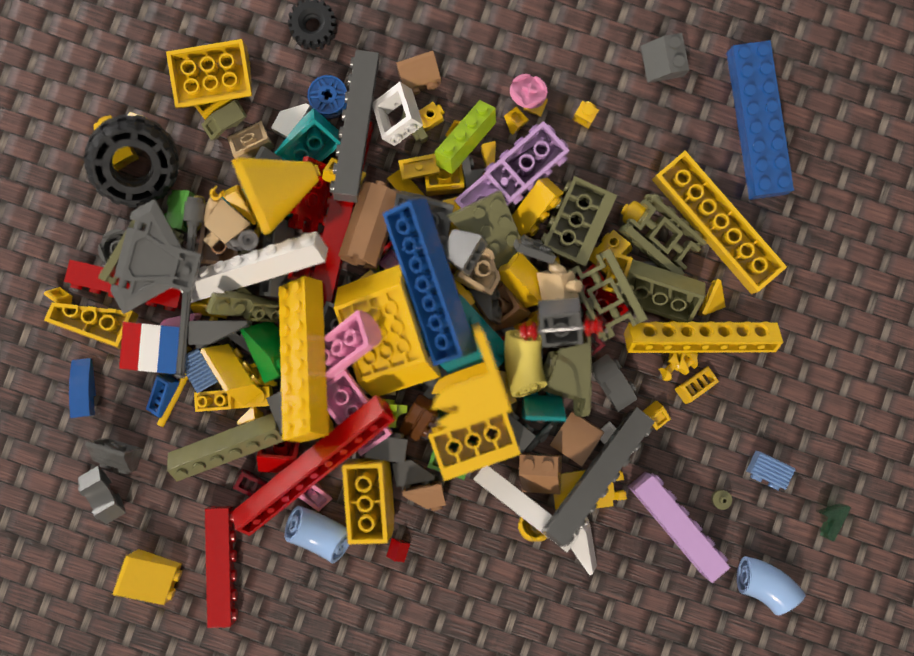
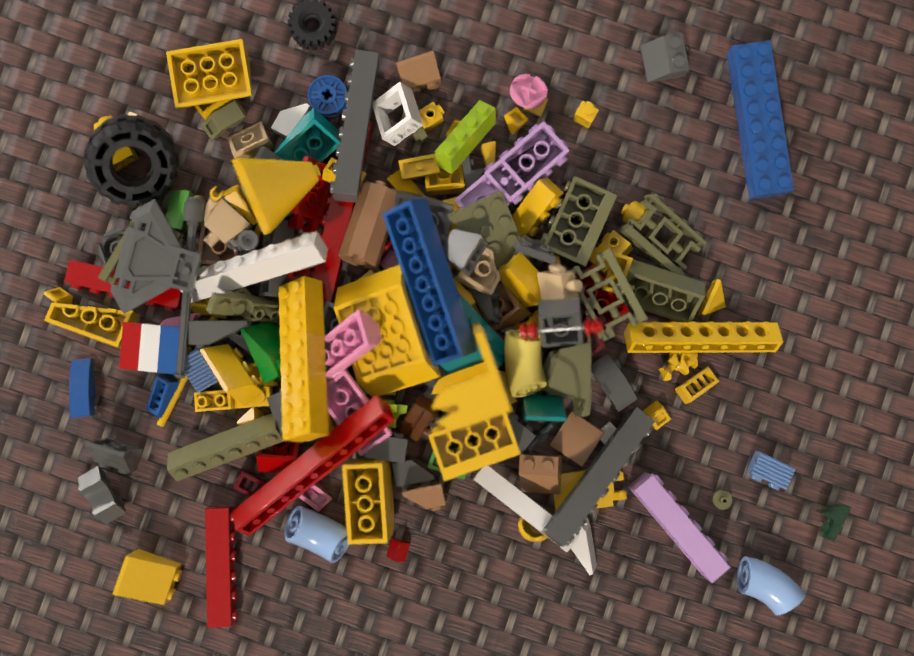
yellow brick [652,150,787,294] -> none

